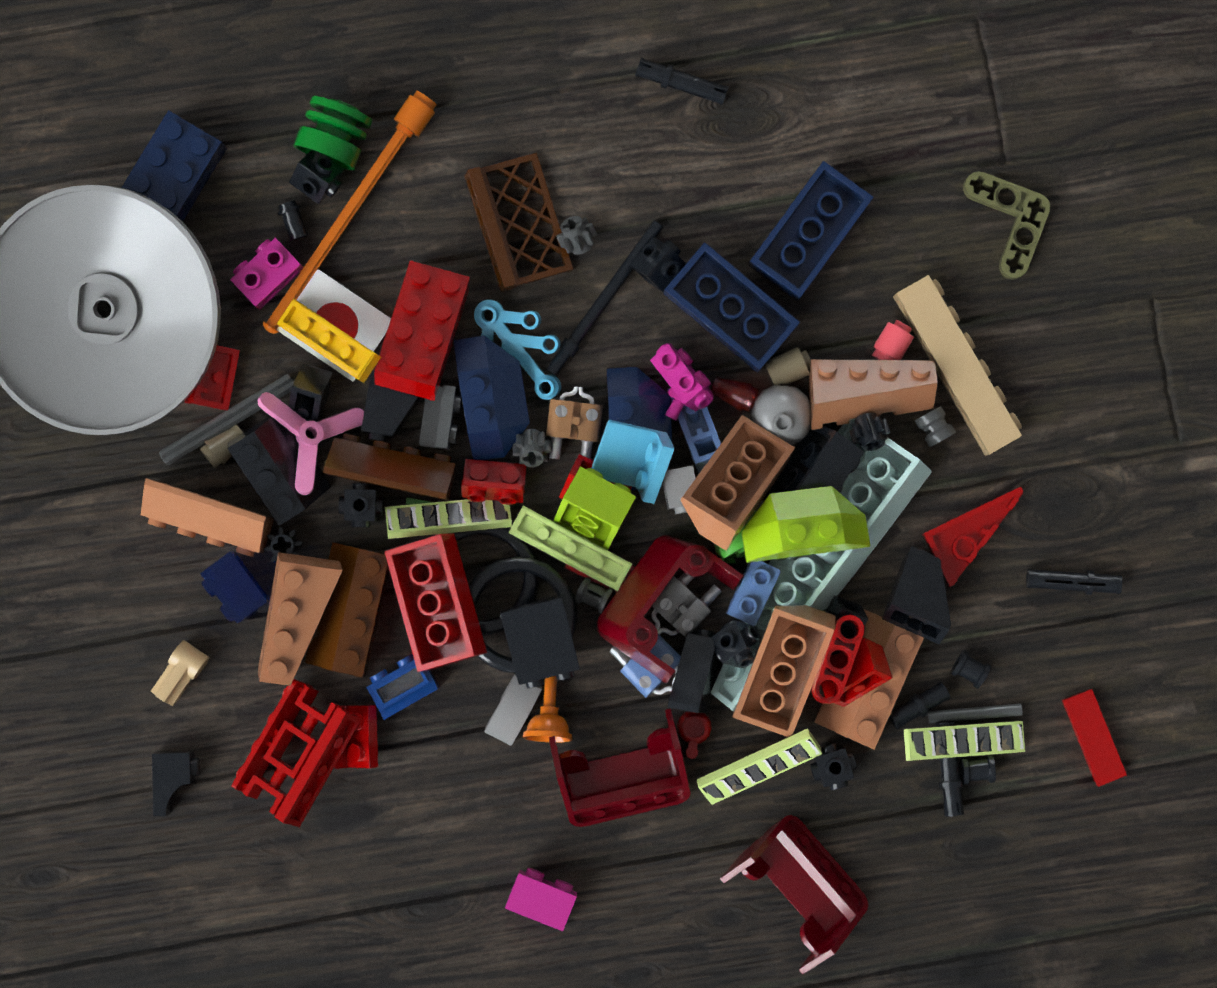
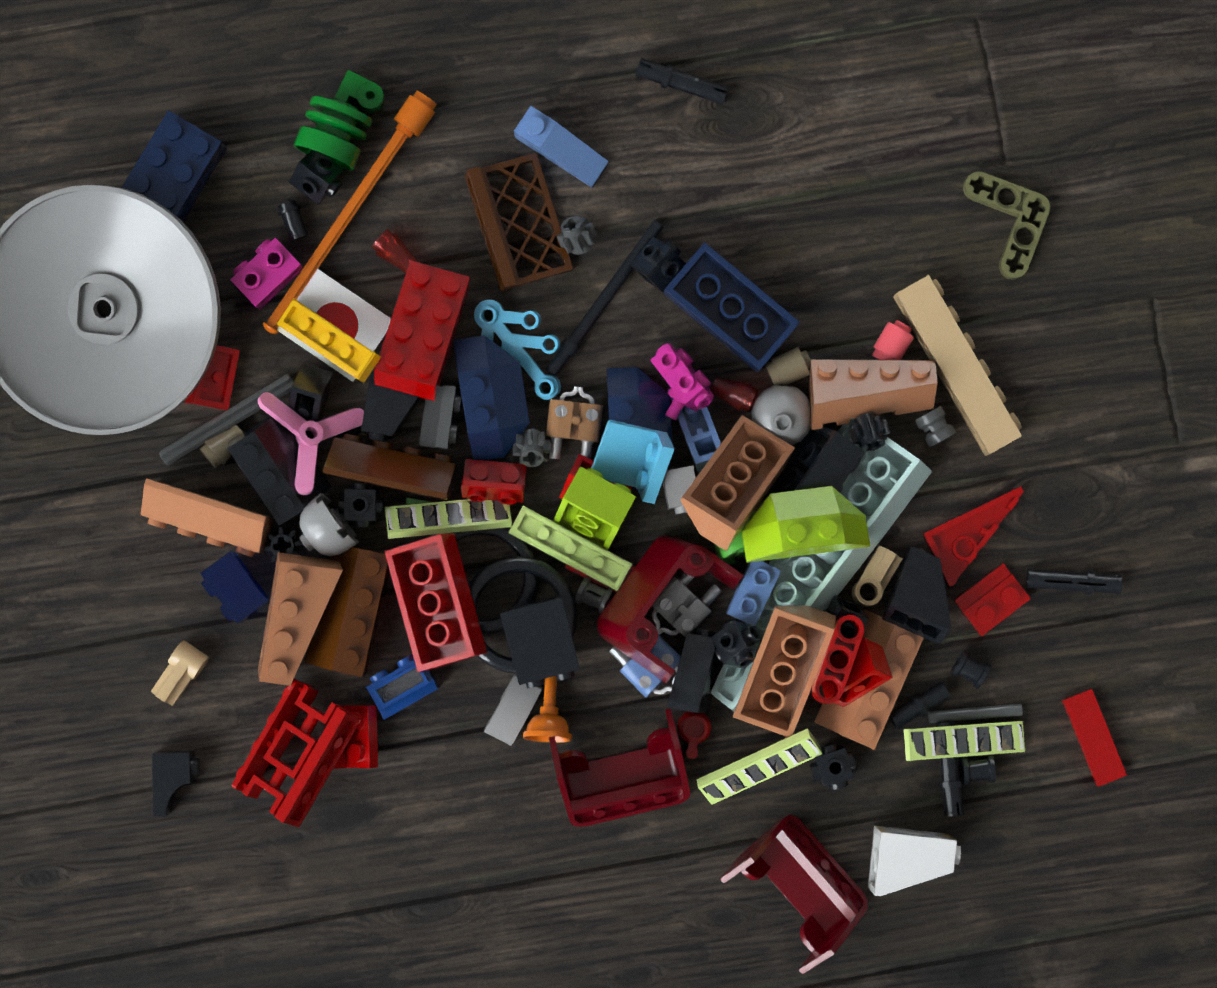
dark pink brick [505,868,577,931] -> none
dark blue brick [748,161,873,302] -> none
none -> light grey cylinder [299,493,359,556]
none -> green leg [335,70,385,113]
none -> clear red cone [371,229,417,273]
none -> medium blue slope [514,106,609,187]
none -> tan piece [852,545,902,607]
none -> white slope [868,826,961,896]
none -> red plate [953,563,1031,636]

